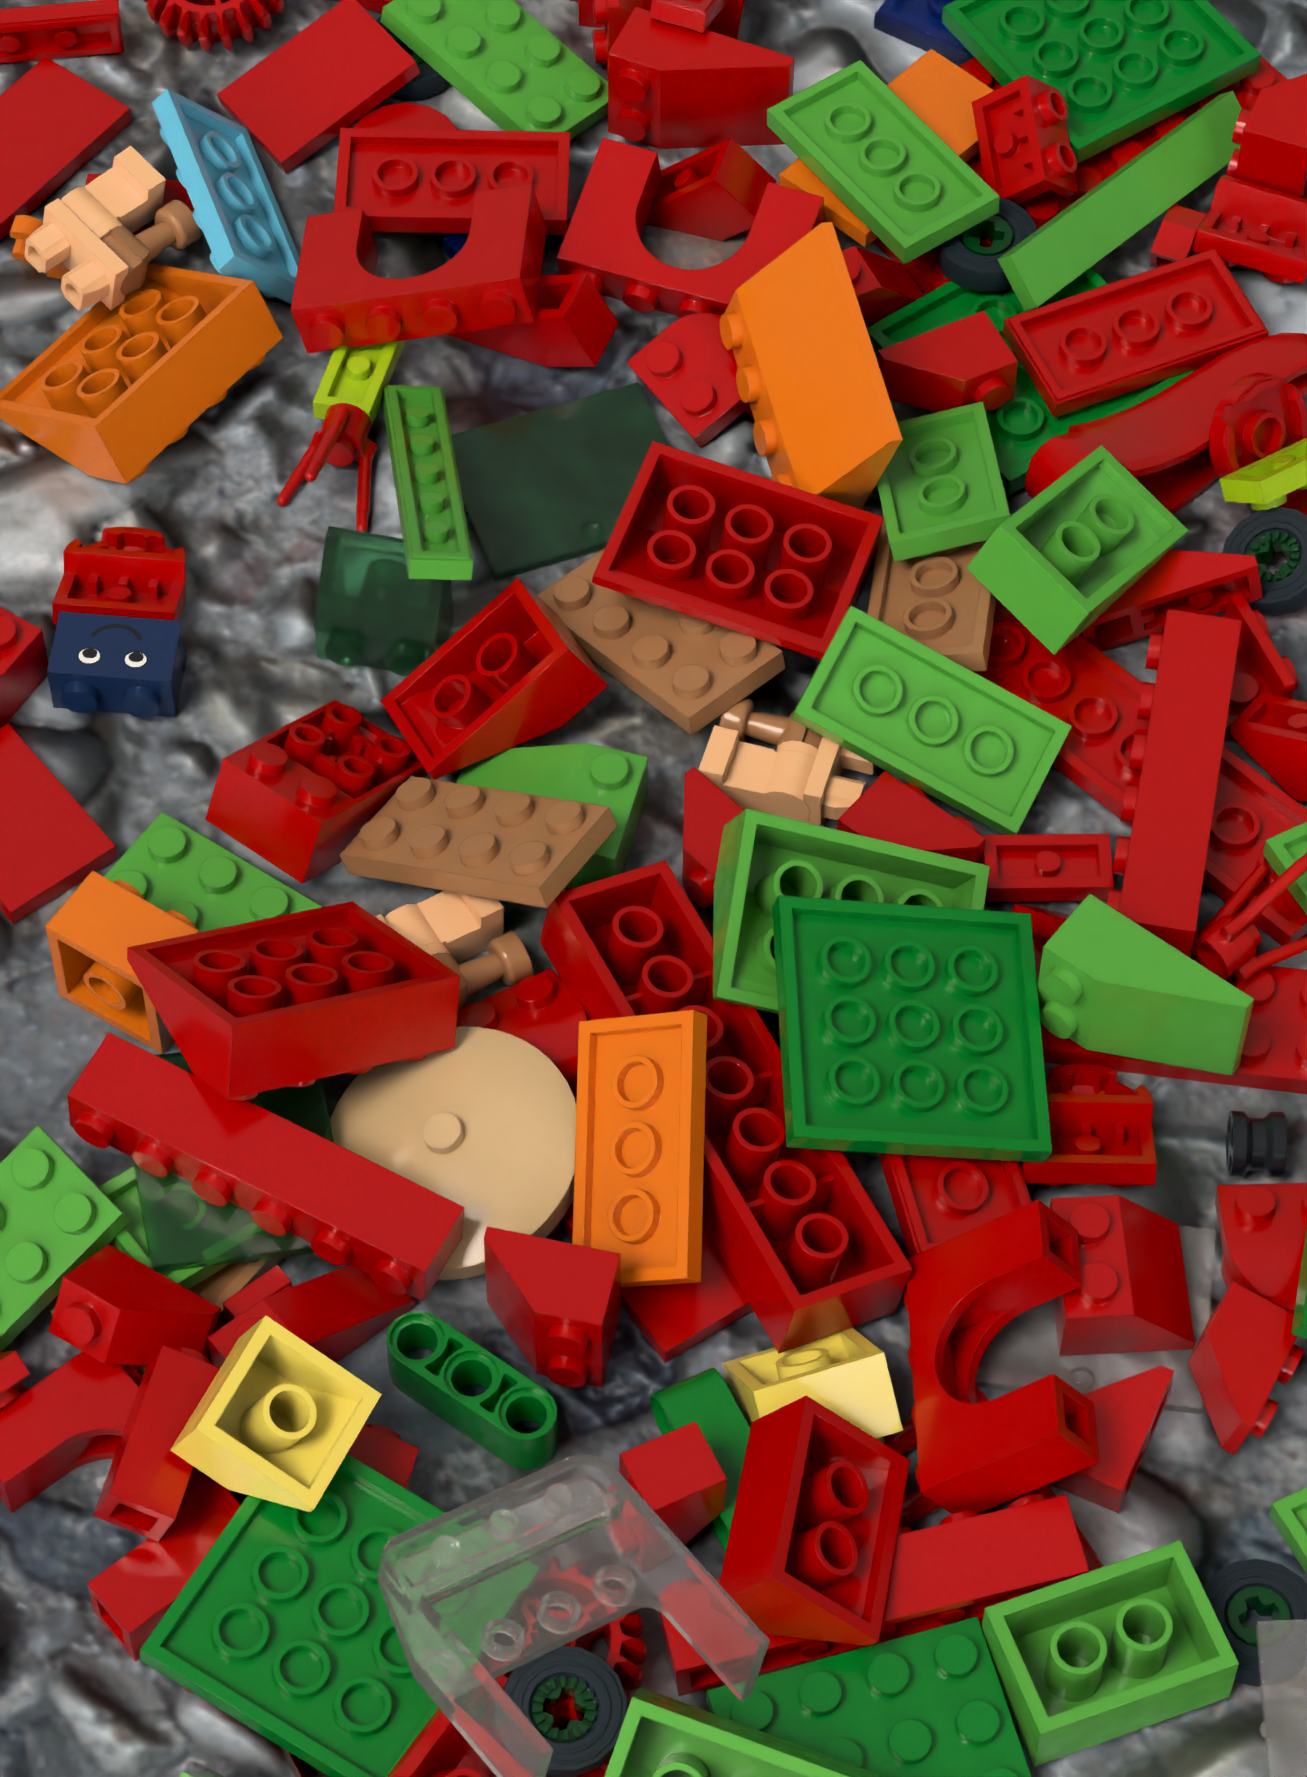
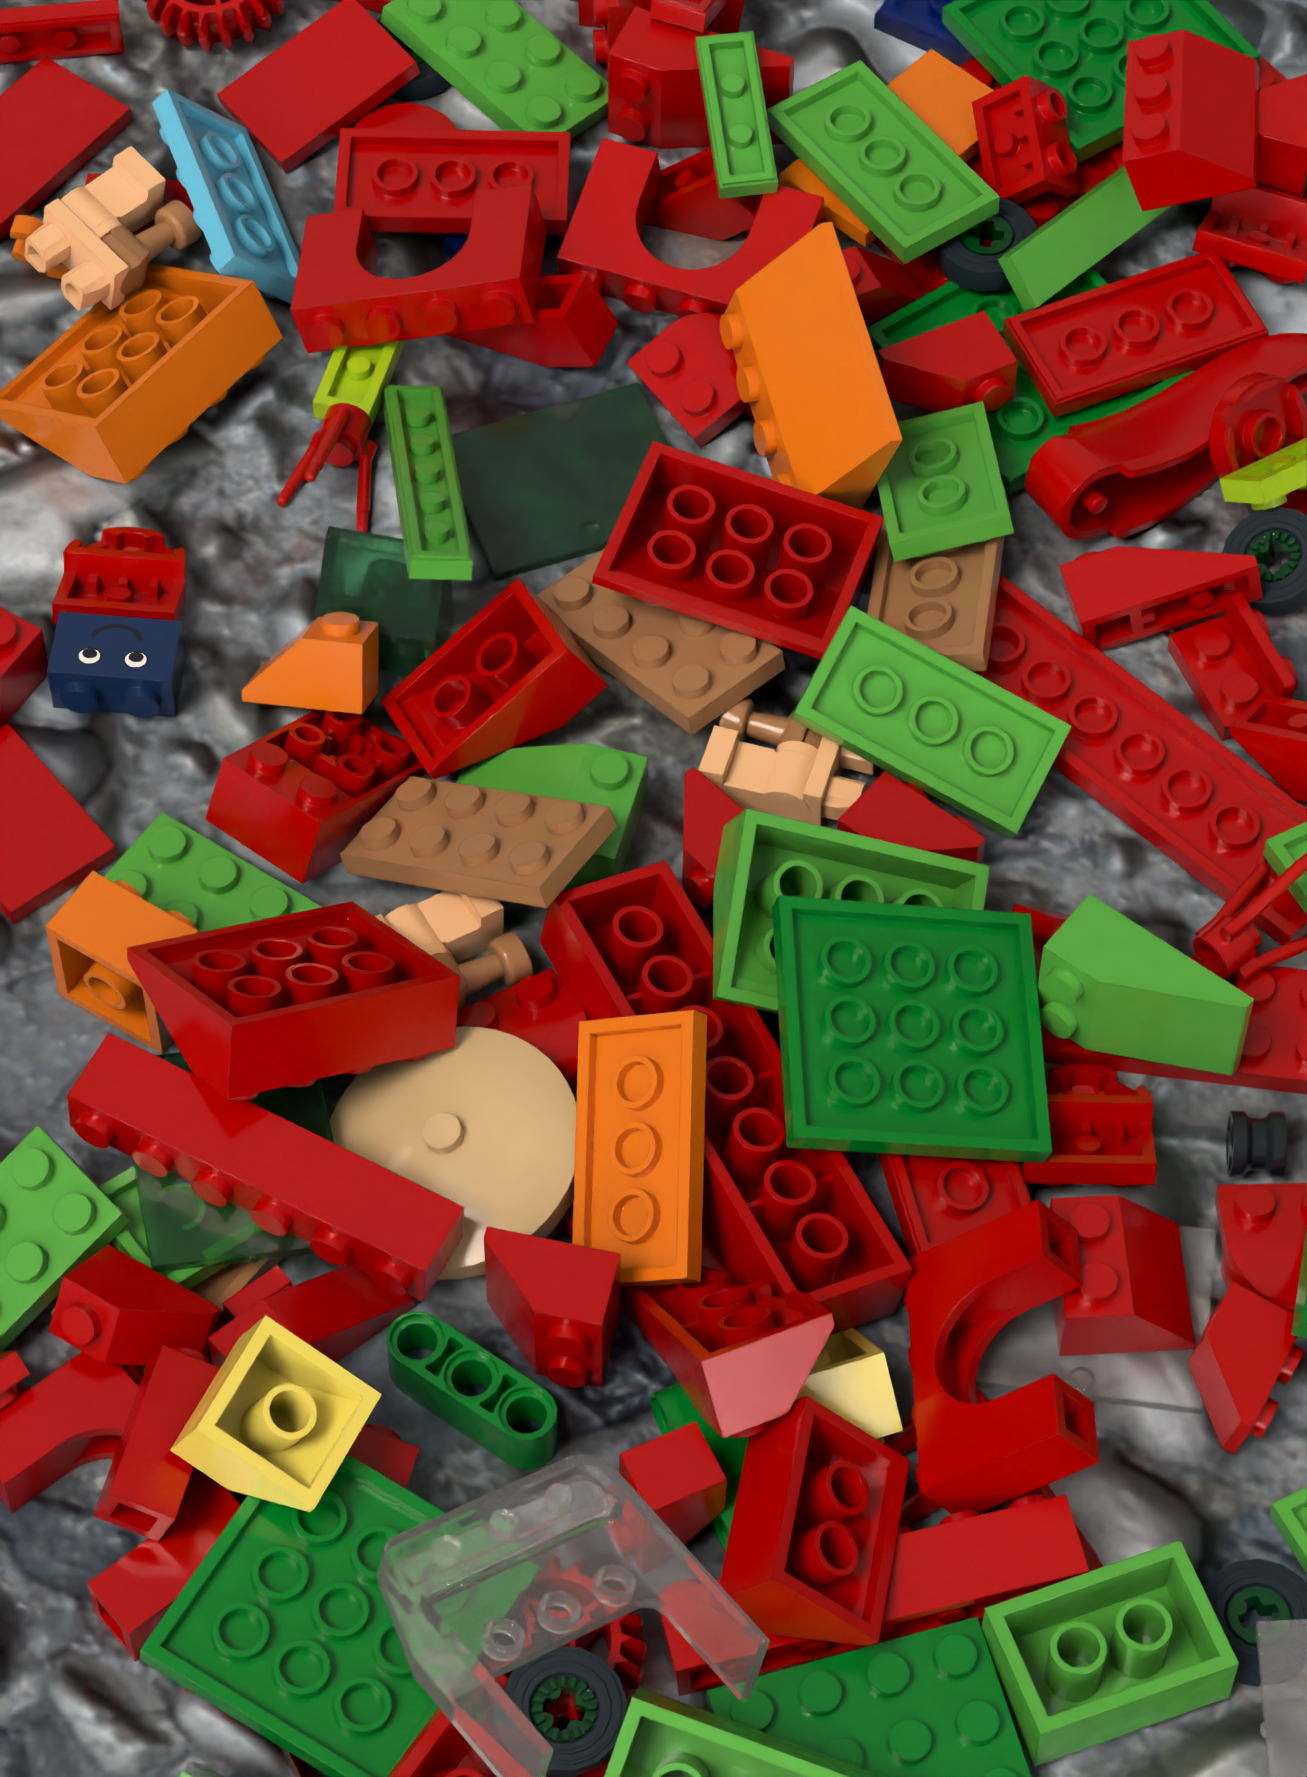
bright green slope [966,445,1189,655] -> none
red plate [983,834,1114,902] -> none
red slope [1049,1365,1174,1513] -> none
red brick [1107,609,1242,957] -> none
red piece [1150,204,1207,268] -> none
none -> orange slope [242,612,379,714]
none -> red wedge [621,1266,835,1438]
none -> bright green tile [695,31,778,199]
none -> red slope [1122,29,1259,212]

